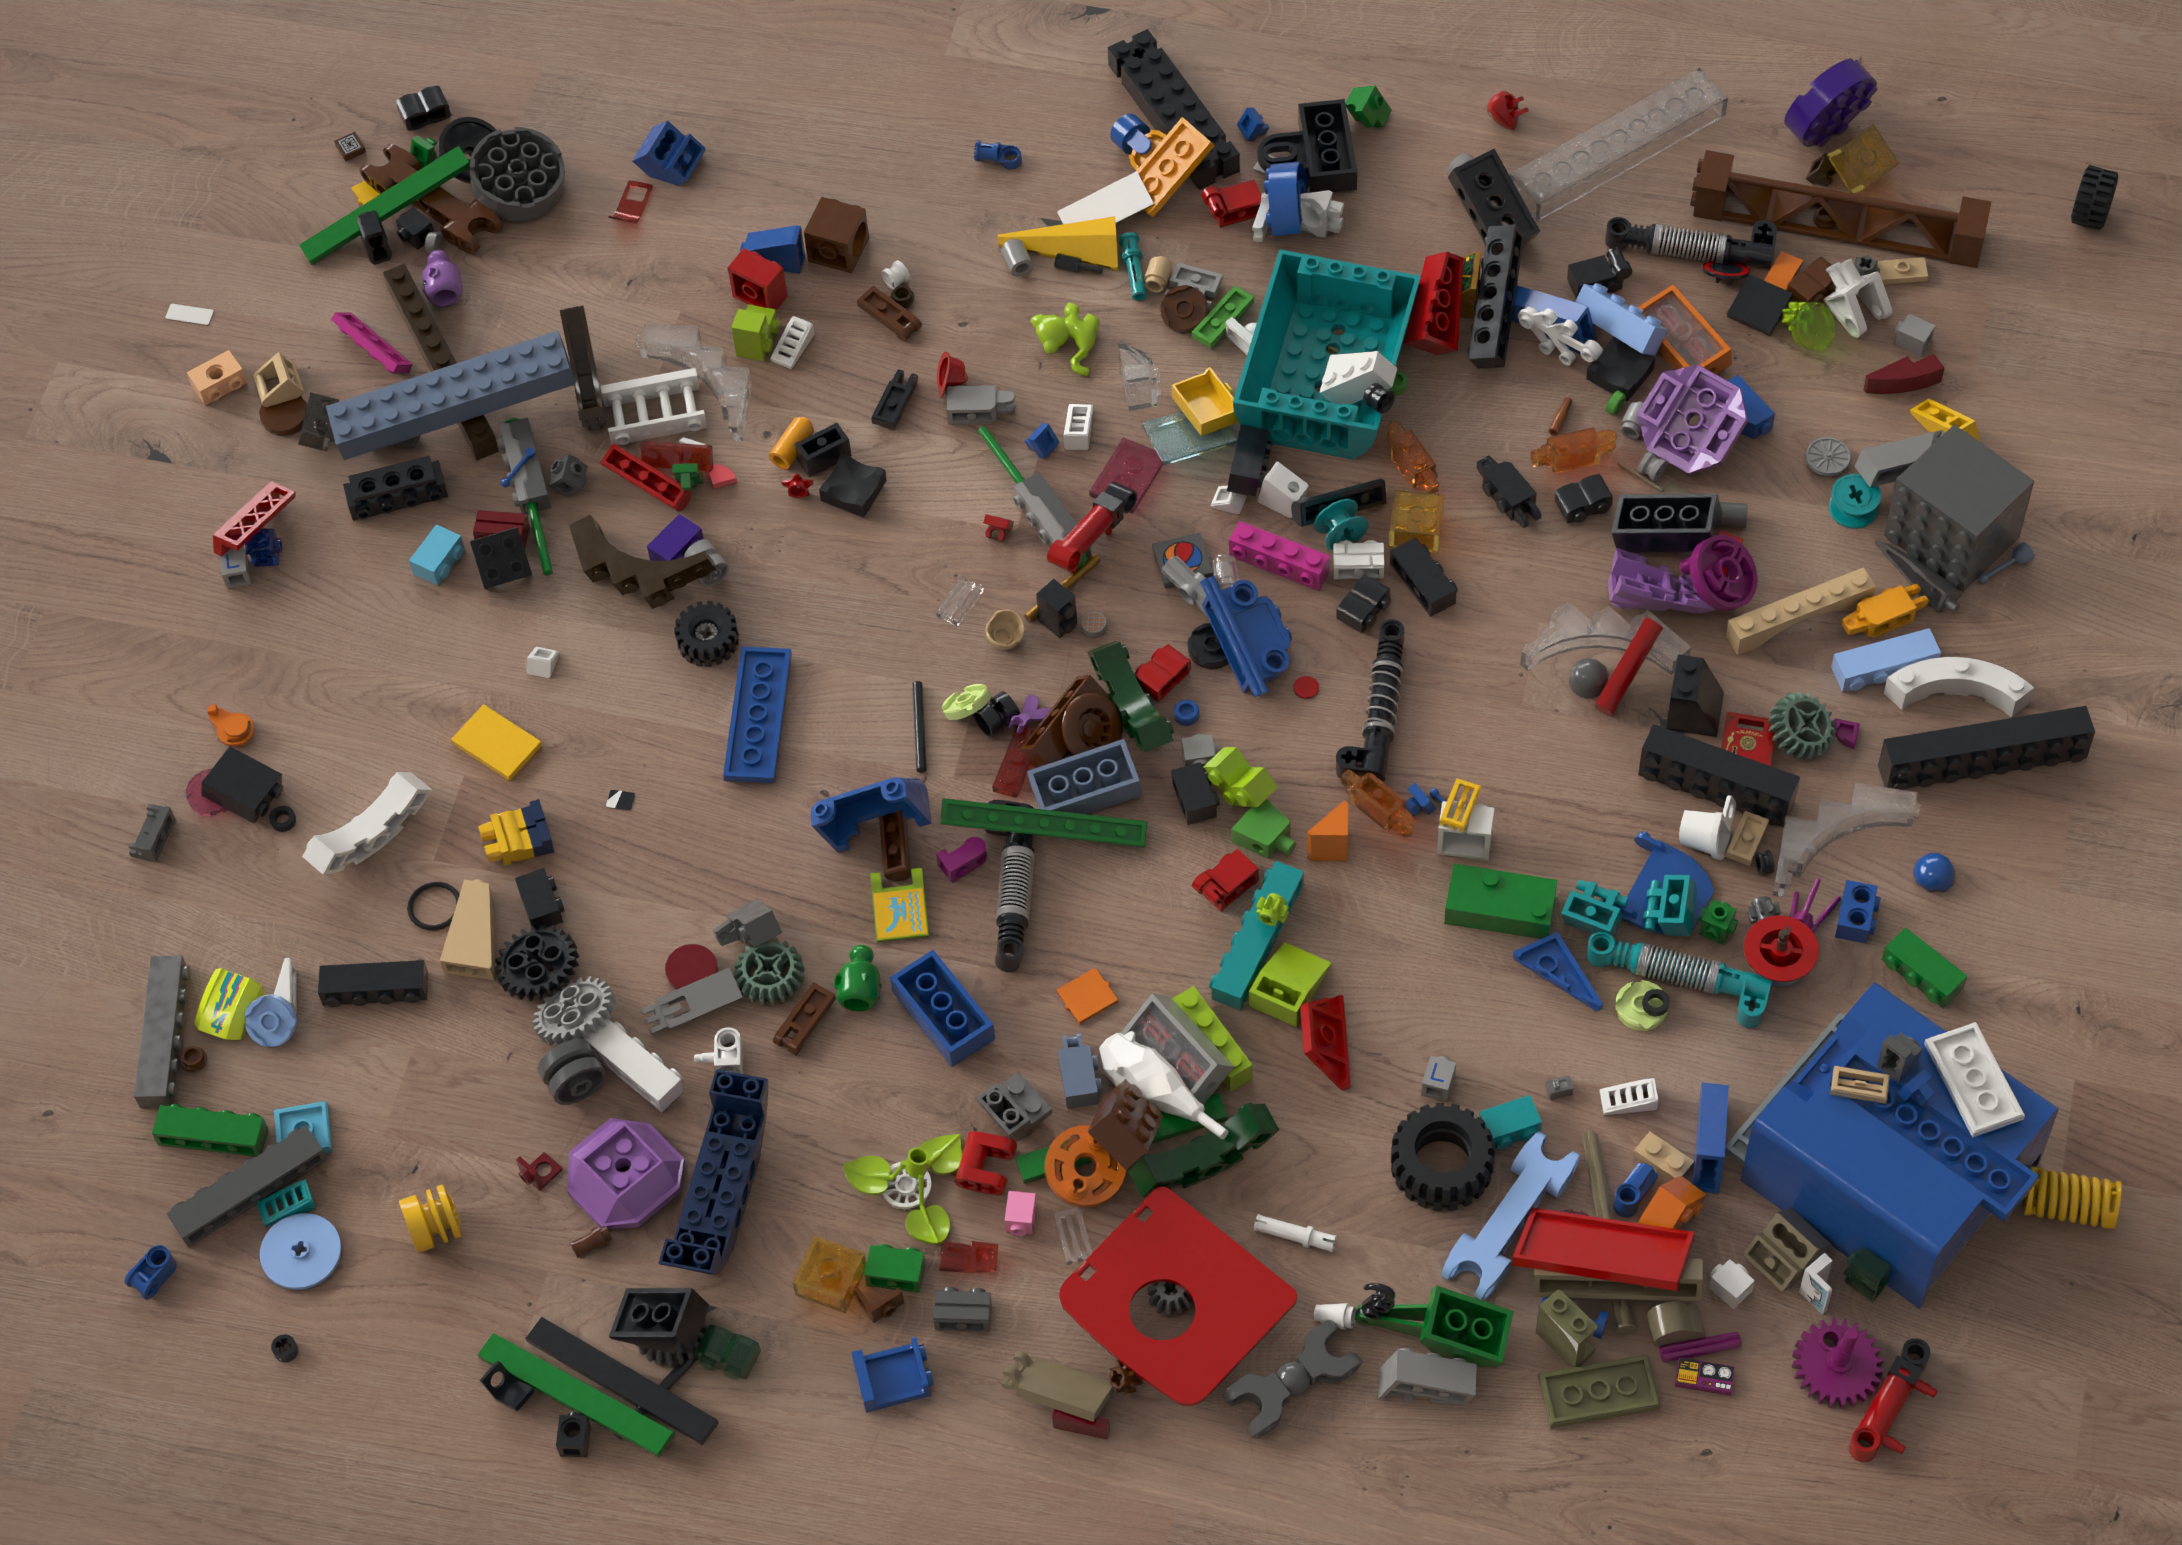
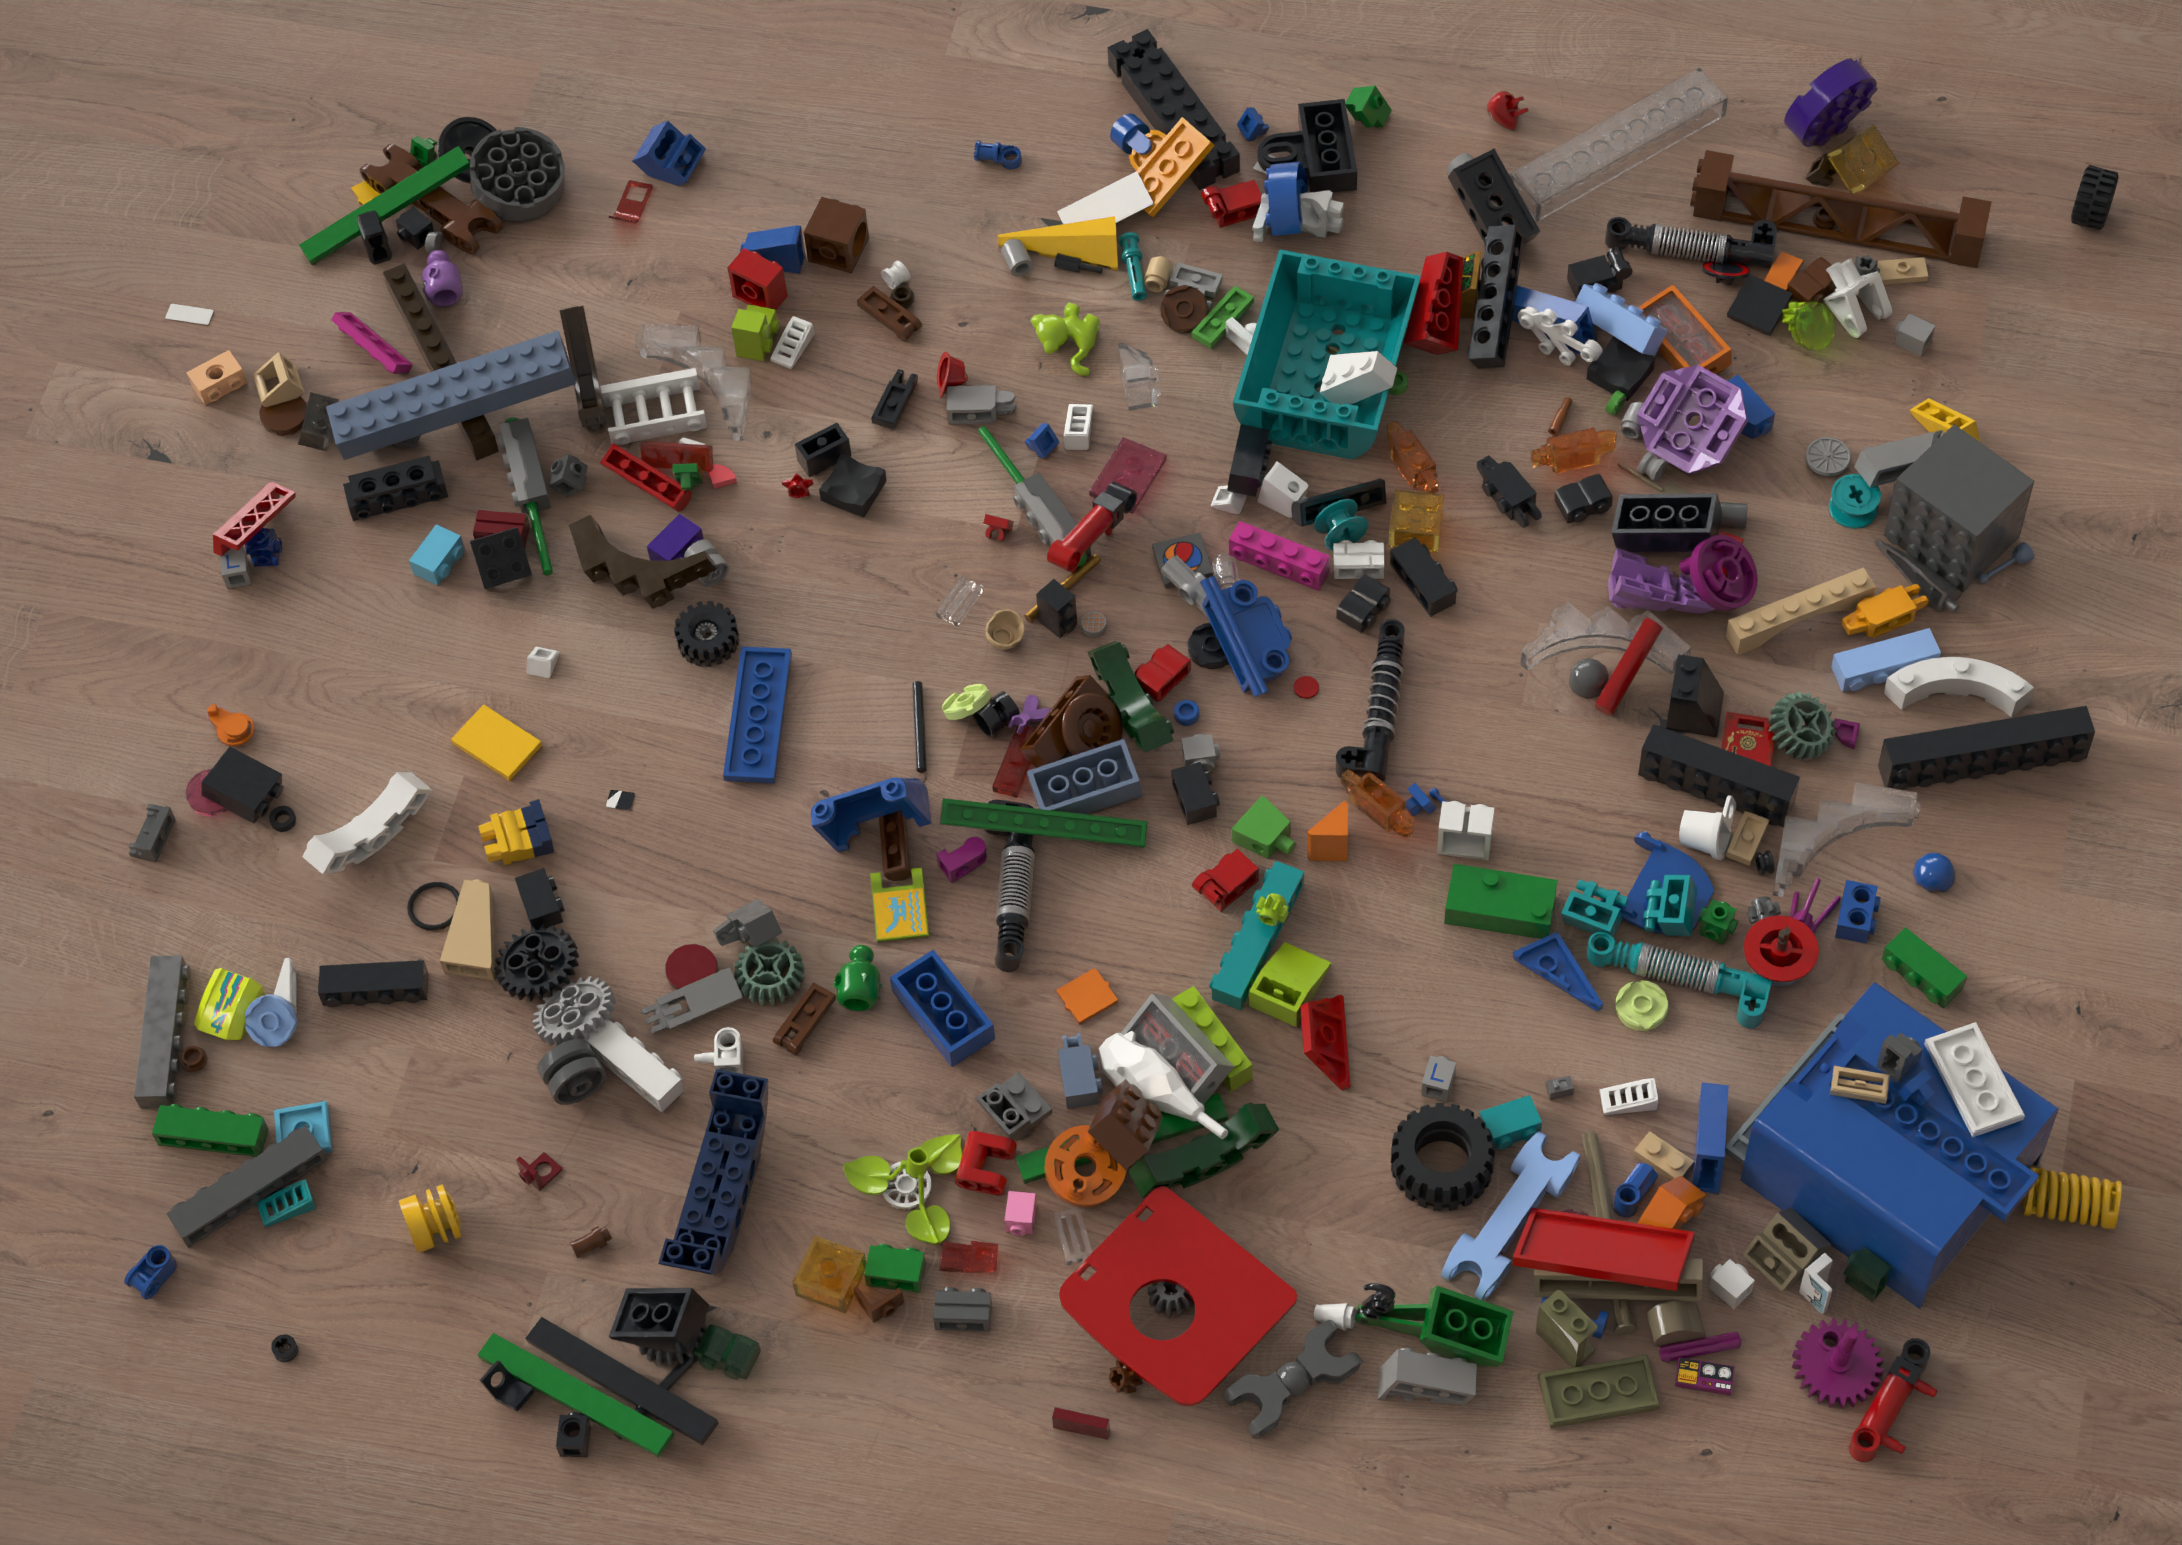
light blue piece [260,1213,342,1290] -> none
tile [334,132,366,161] -> none
black brick [396,86,451,131] -> none
blue hinge [501,448,535,488] -> none
medium lavender piece [567,1118,685,1230] -> none
light orange brick [769,417,814,470] -> none
blue panel [851,1337,934,1413] -> none
dark tan tile [1001,1351,1114,1422] -> none
clear light blue piece [1142,412,1237,465] -> none
yellow container [1171,367,1239,436] -> none
lime brick [1204,747,1278,807] -> none
white pin [1254,1214,1337,1253] -> none
black wheel [1363,383,1395,414] -> none
yellow tile [1439,778,1481,833] -> none
black piece [1642,989,1670,1017] -> none
dark red slope [1863,354,1945,394] -> none

